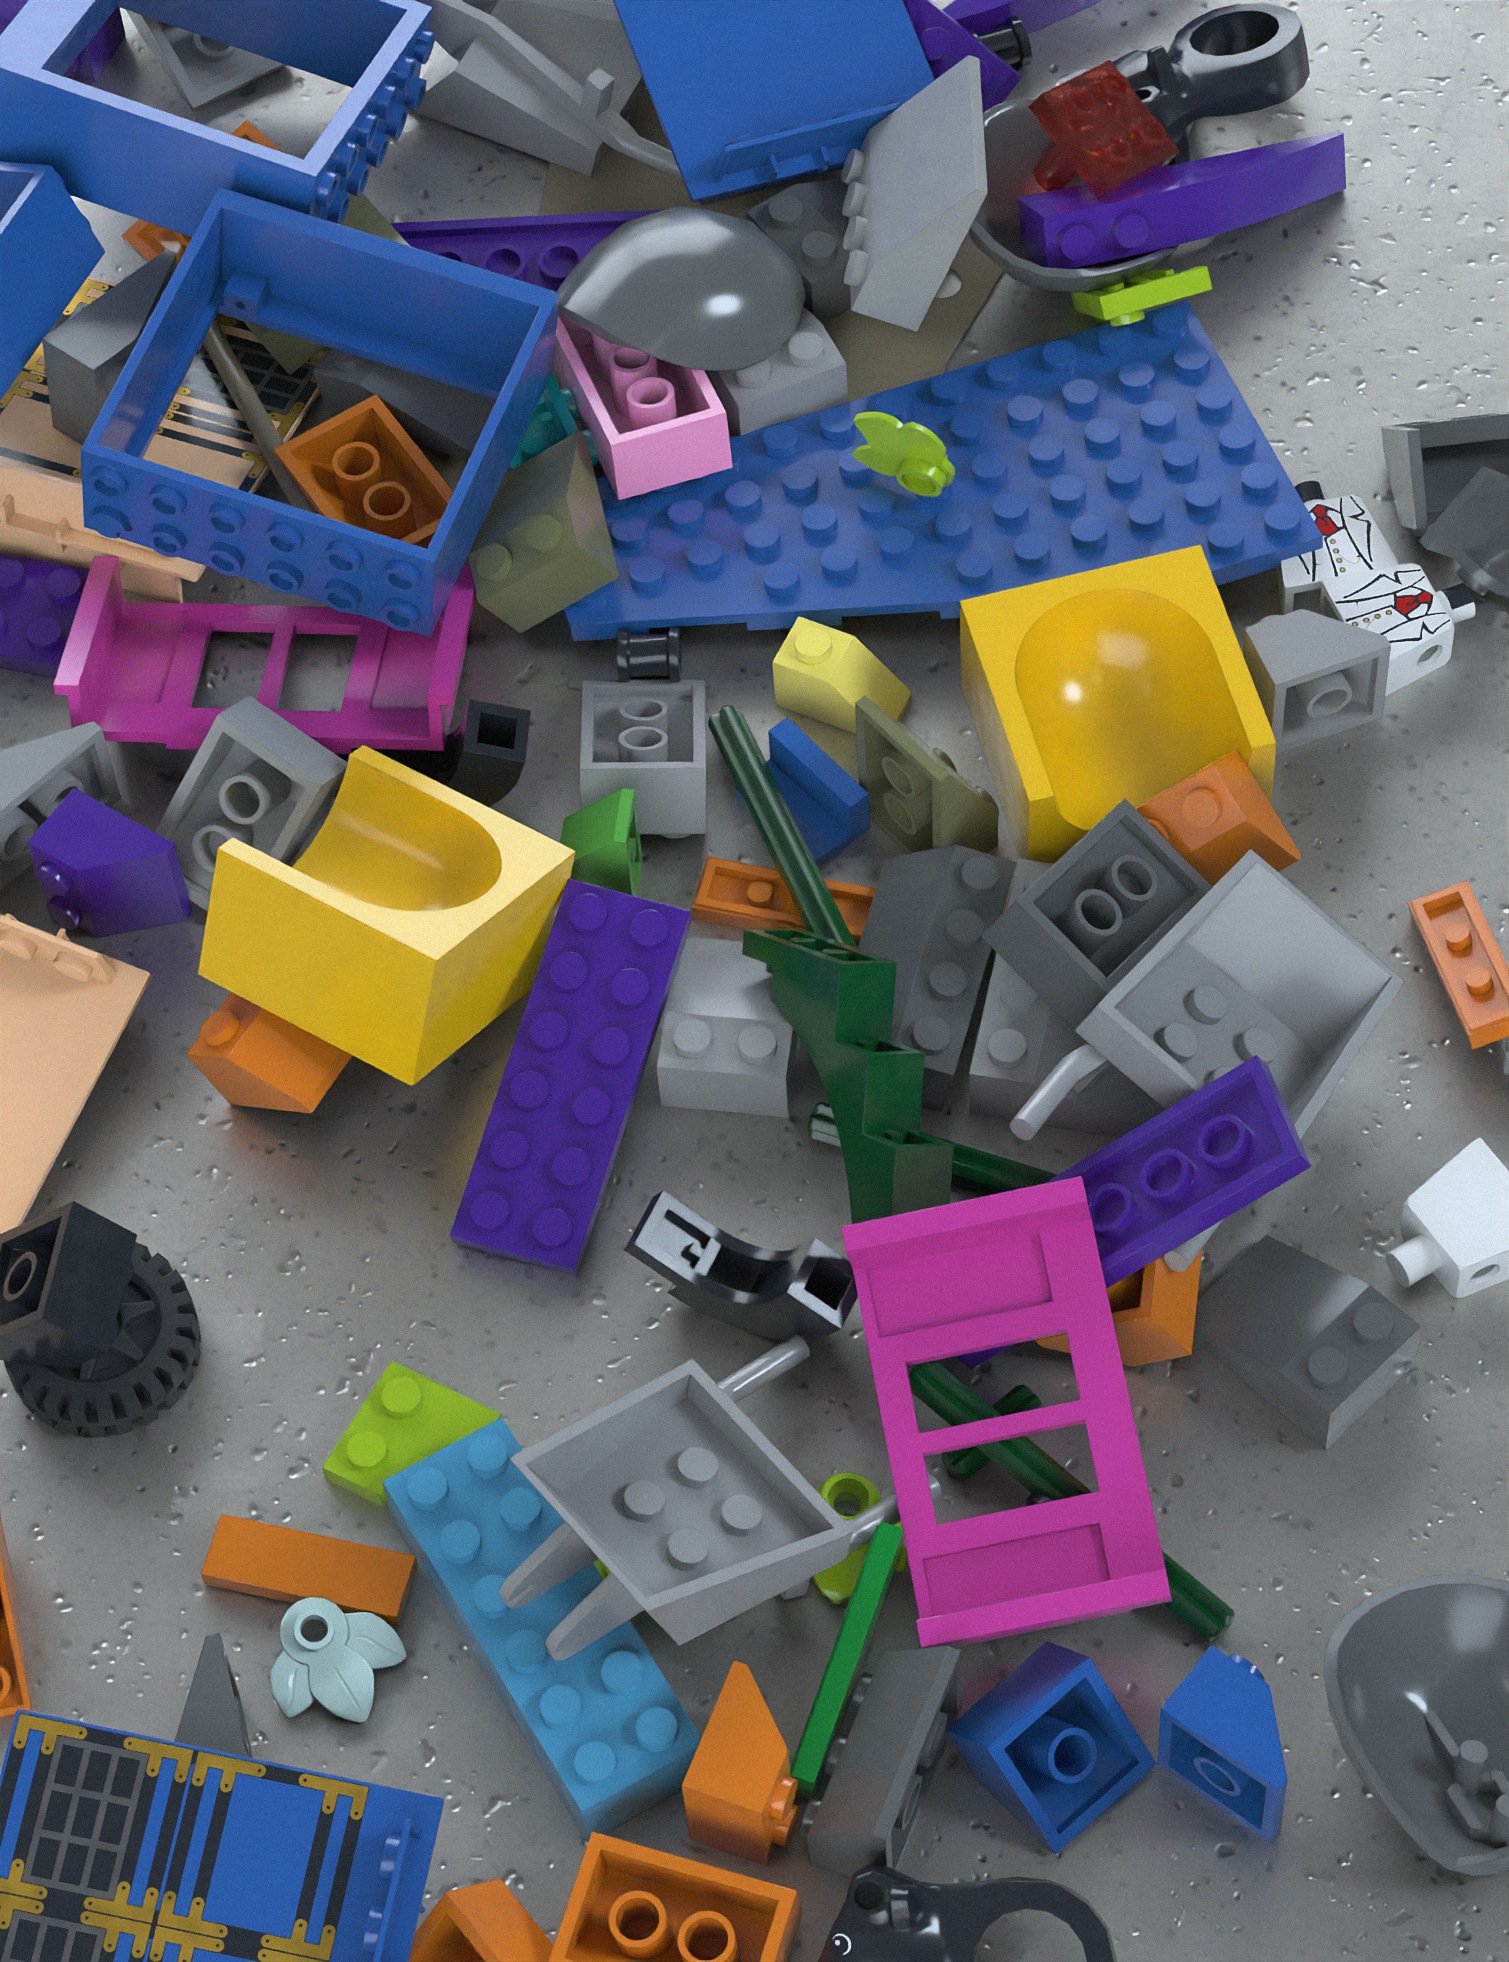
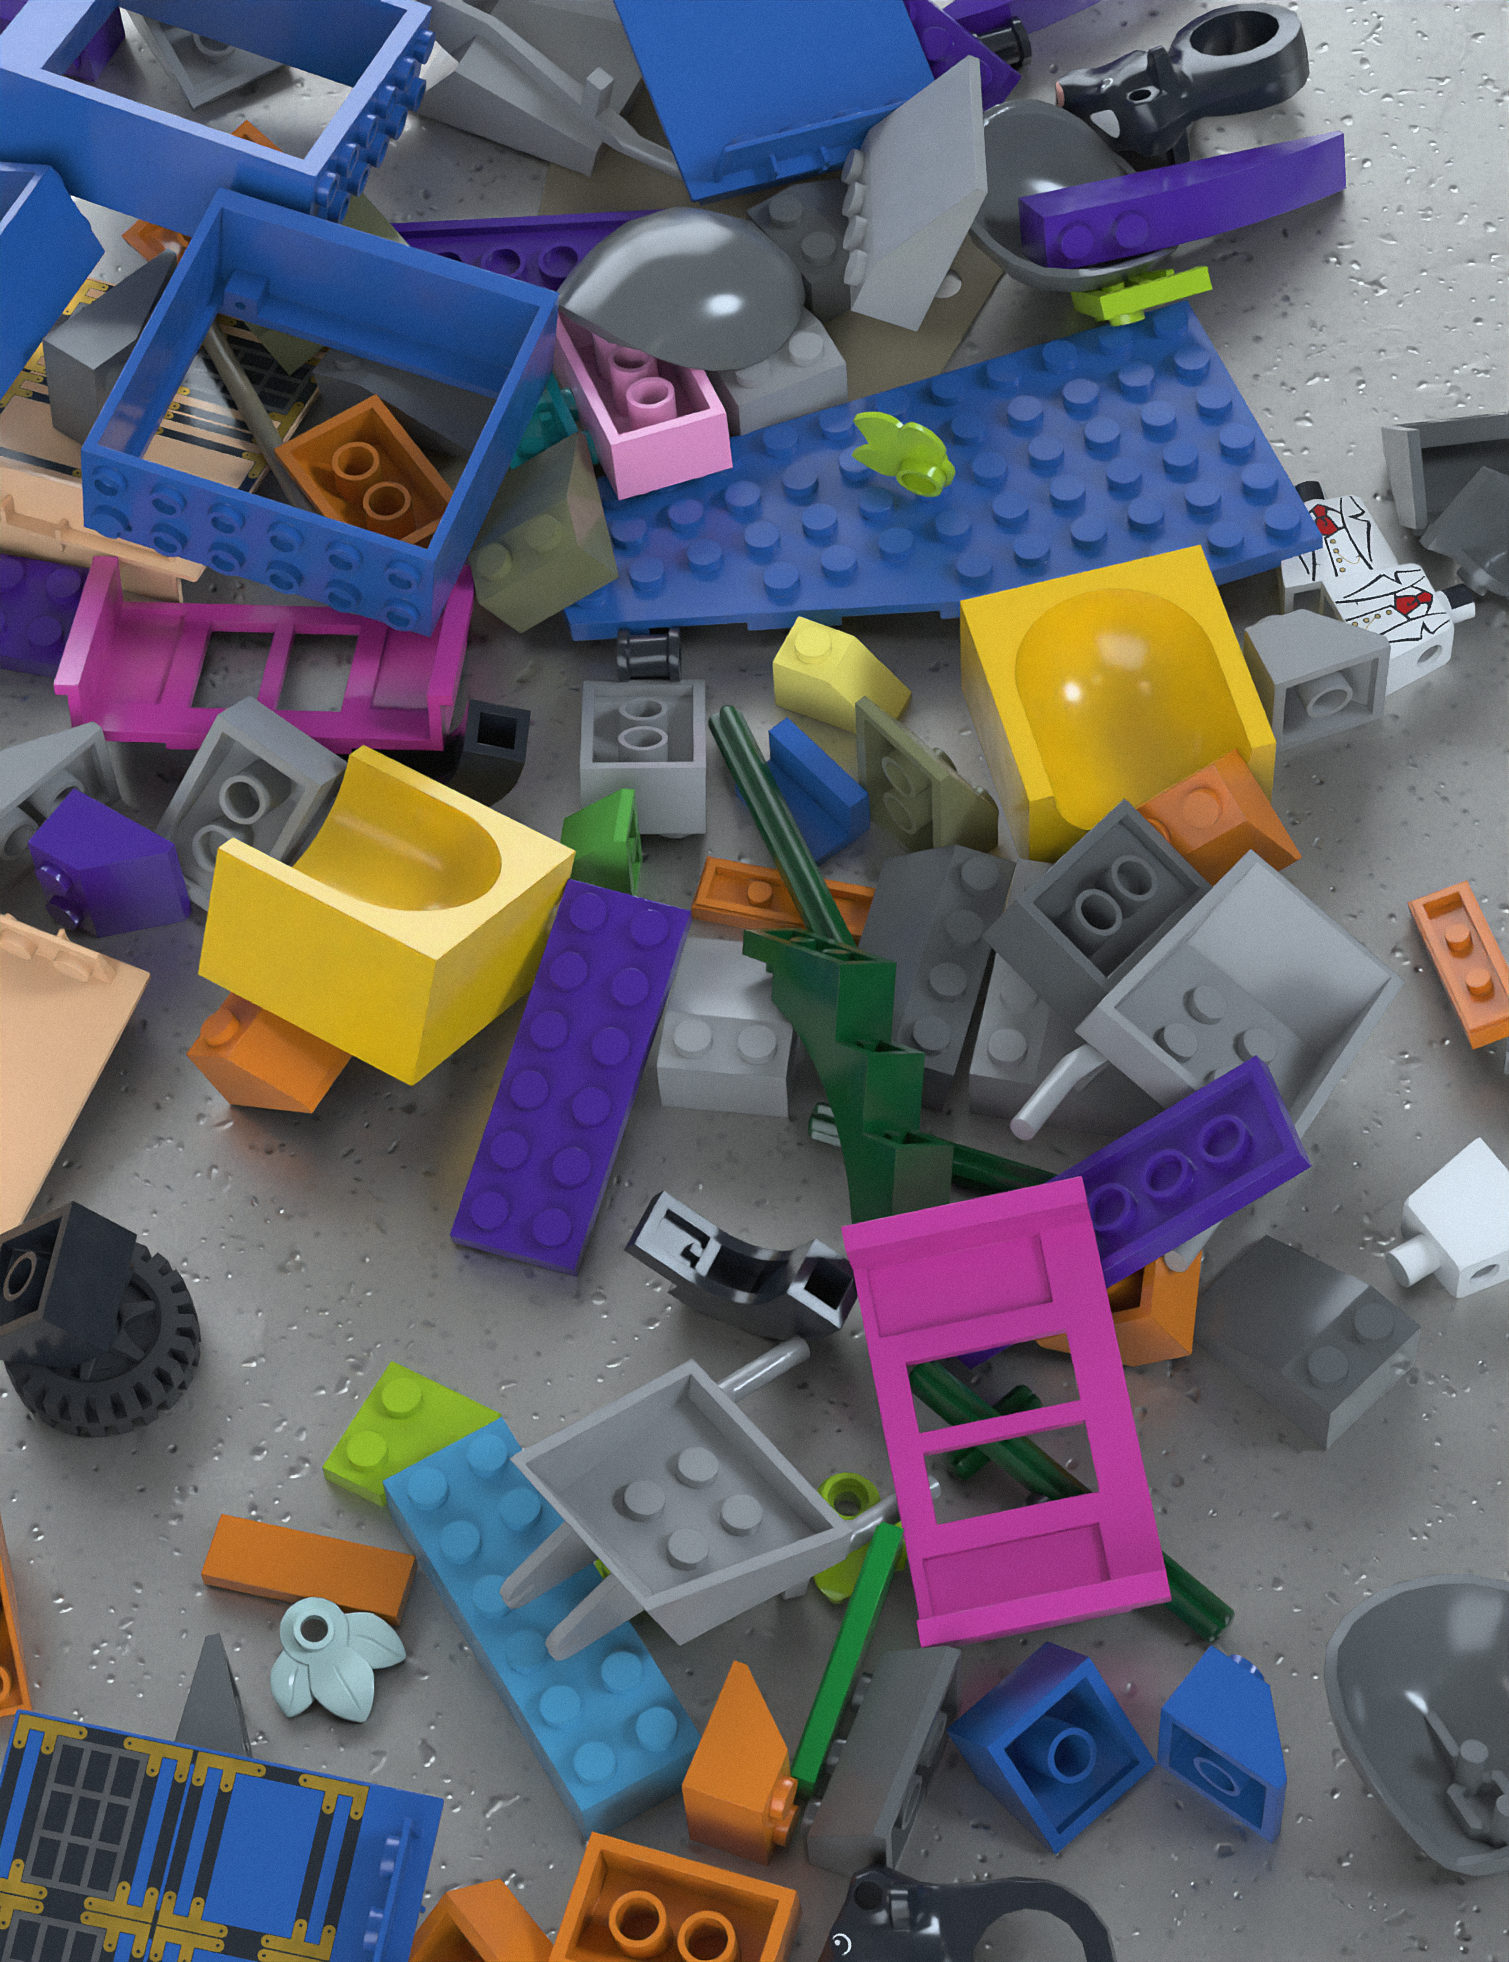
clear red plate [1028,60,1180,200] -> none

